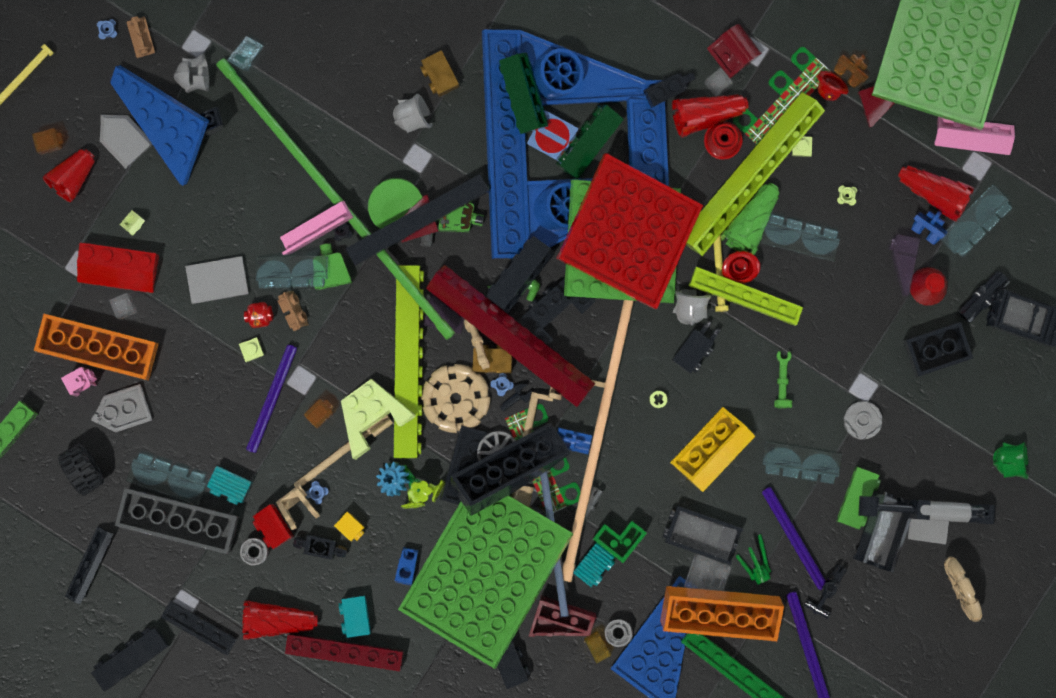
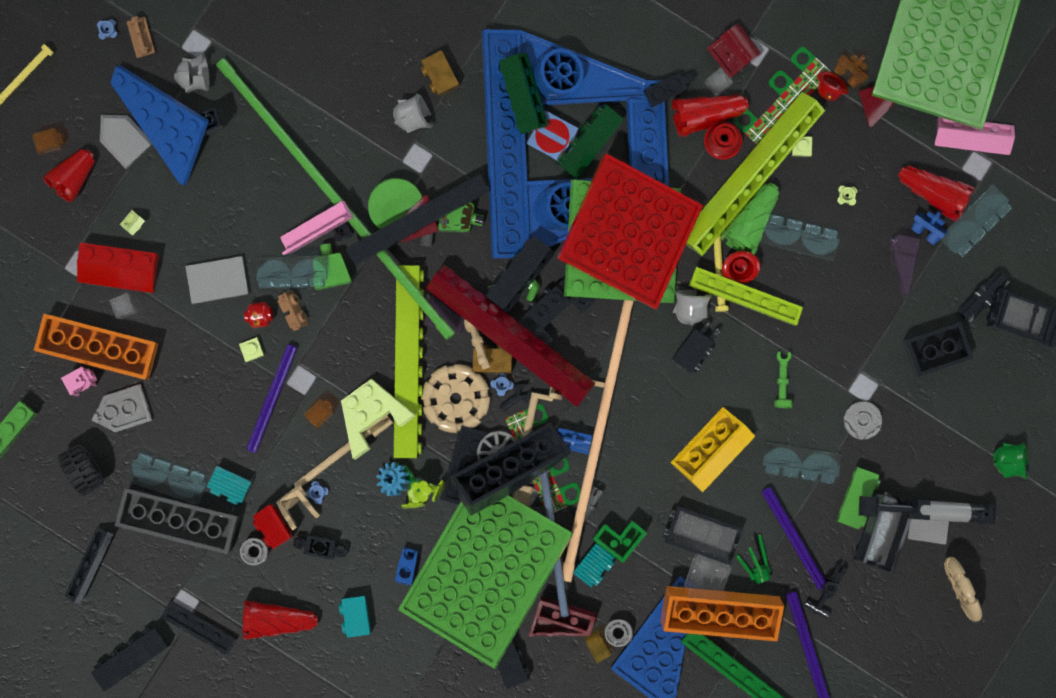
clear light blue slope [227,36,263,71] -> none
dark red brick [285,634,404,671] -> none
yellow brick [334,512,365,541] -> none
yellowish green bush [650,391,667,408] -> none
red cone [909,267,948,306] -> none

